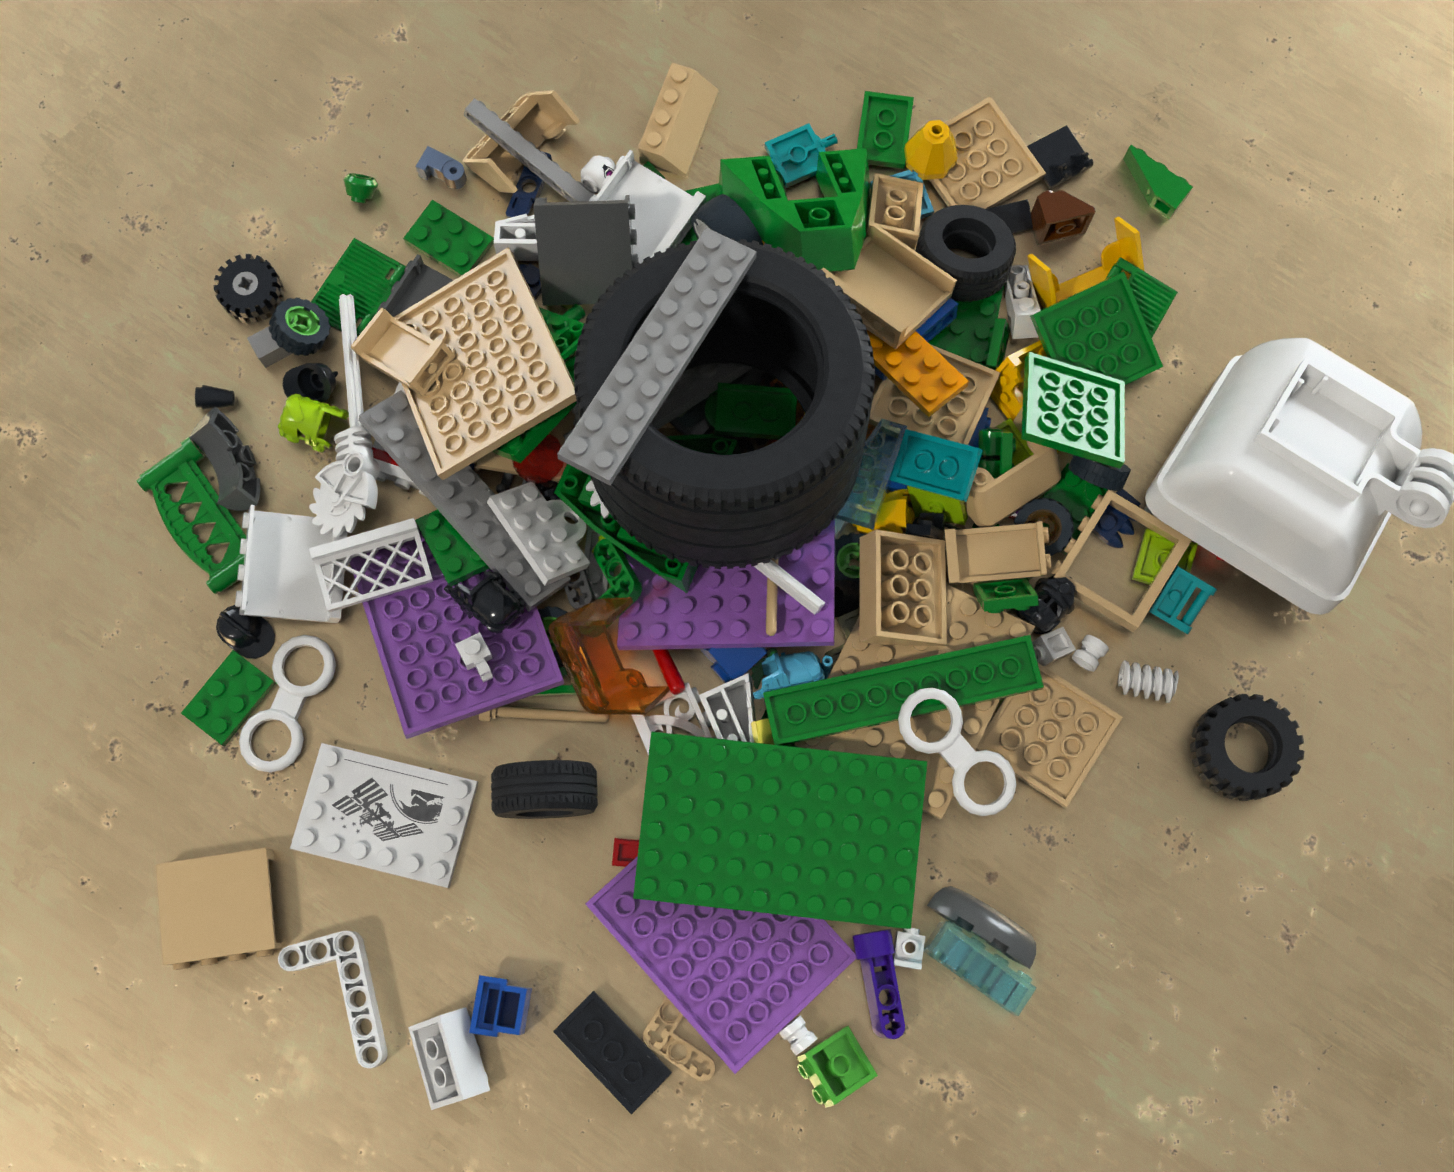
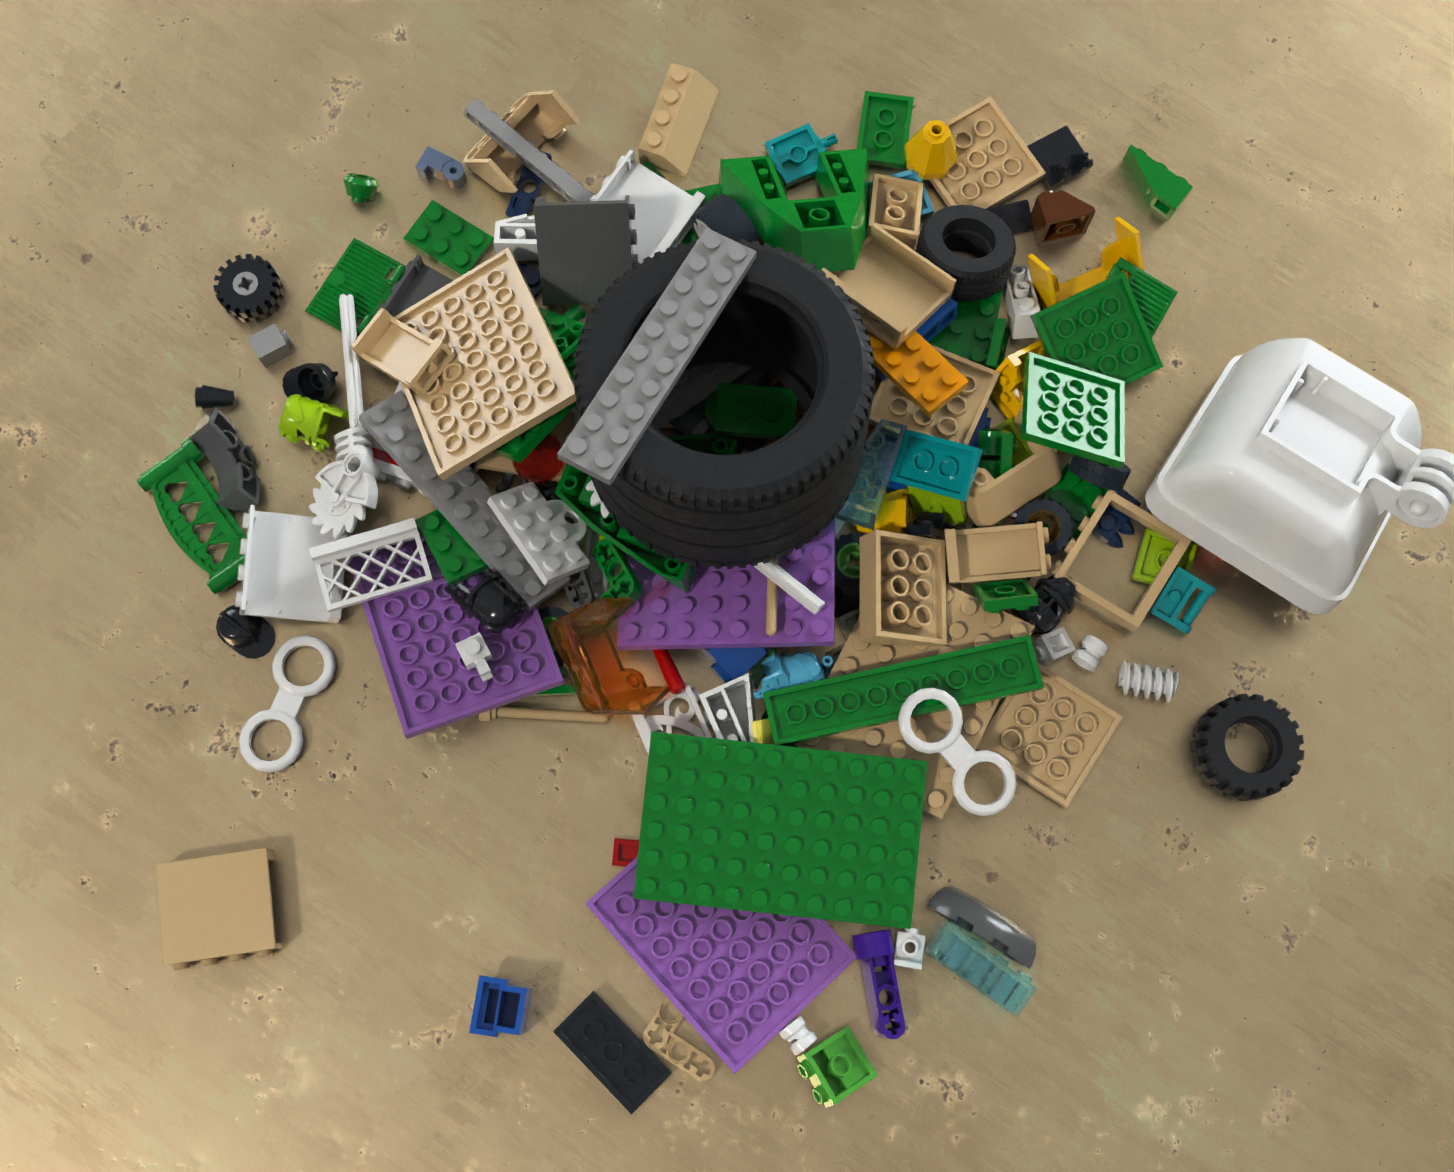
green plate [181,650,276,746] -> none
black wheel [269,297,330,356] -> none
white beam [278,931,388,1069] -> none
white plate [290,743,479,888] -> none
white slope [408,1007,490,1110] -> none
black tyre [491,760,598,819] -> none
white head [581,155,616,193] -> none

